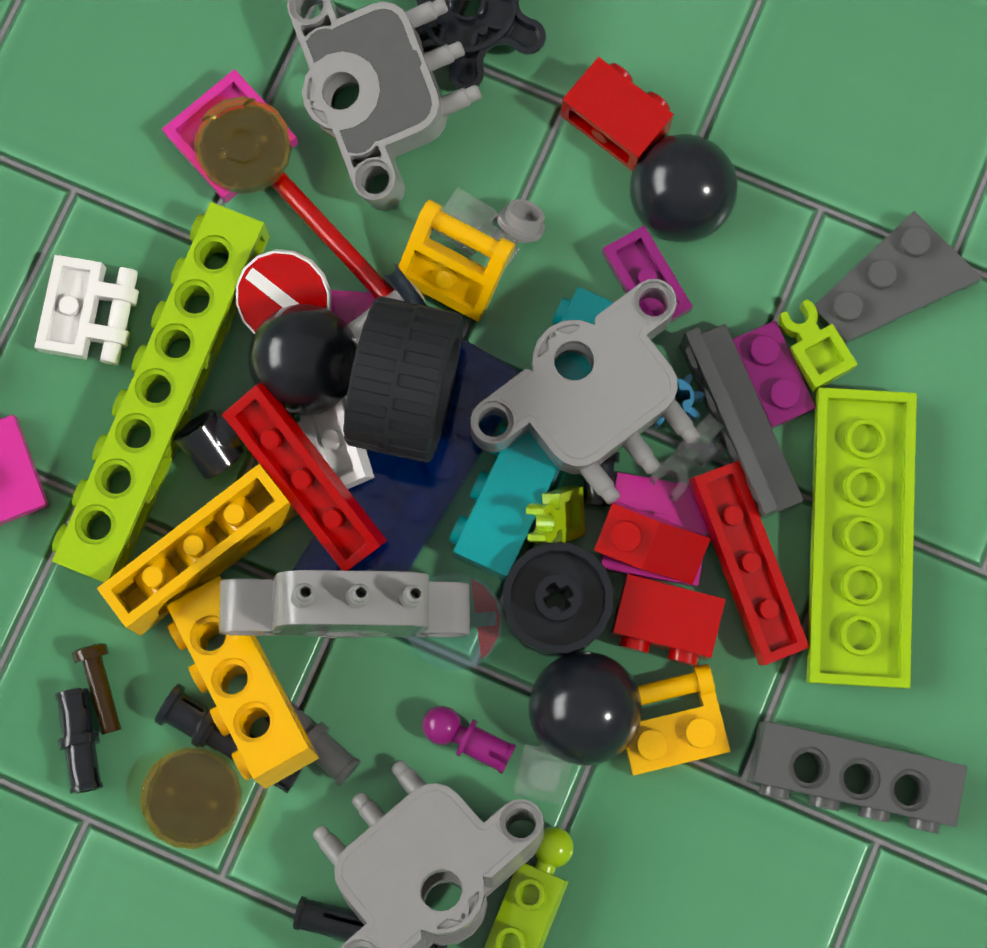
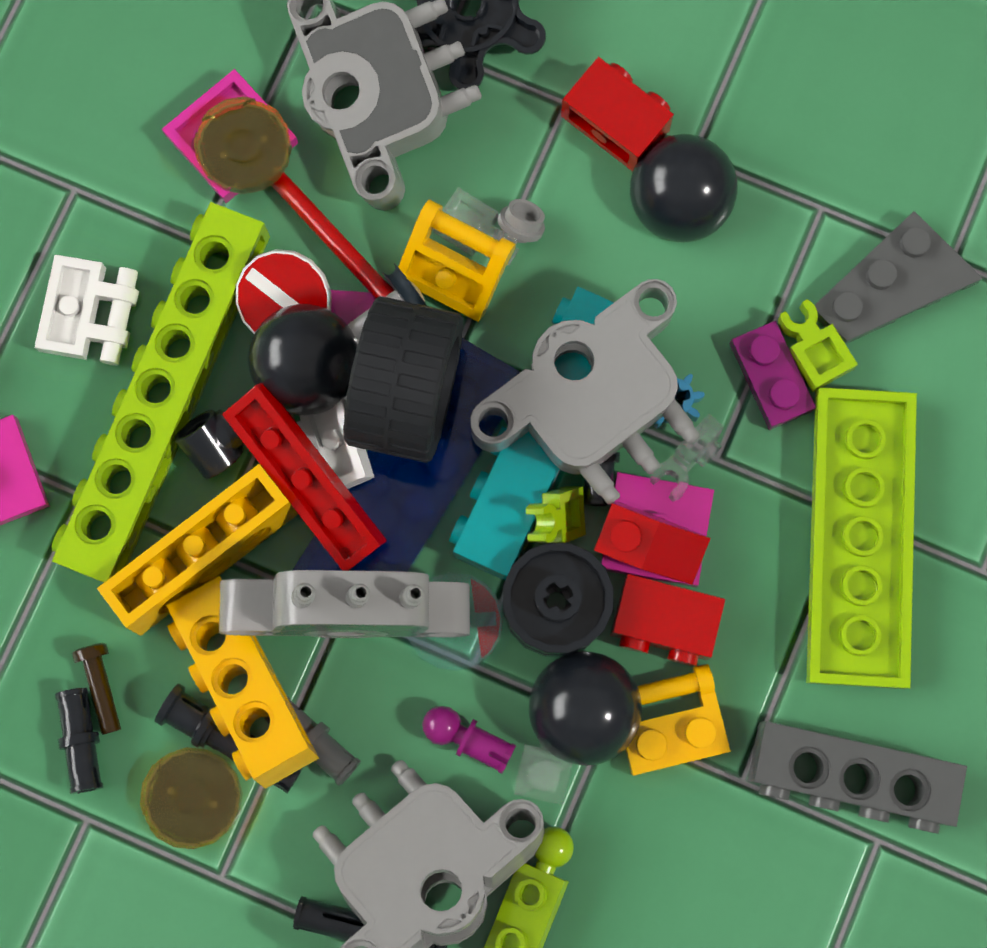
magenta plate [602,225,693,323] -> none
dark grey fence [679,324,804,520] -> none
red plate [688,460,810,665] -> none

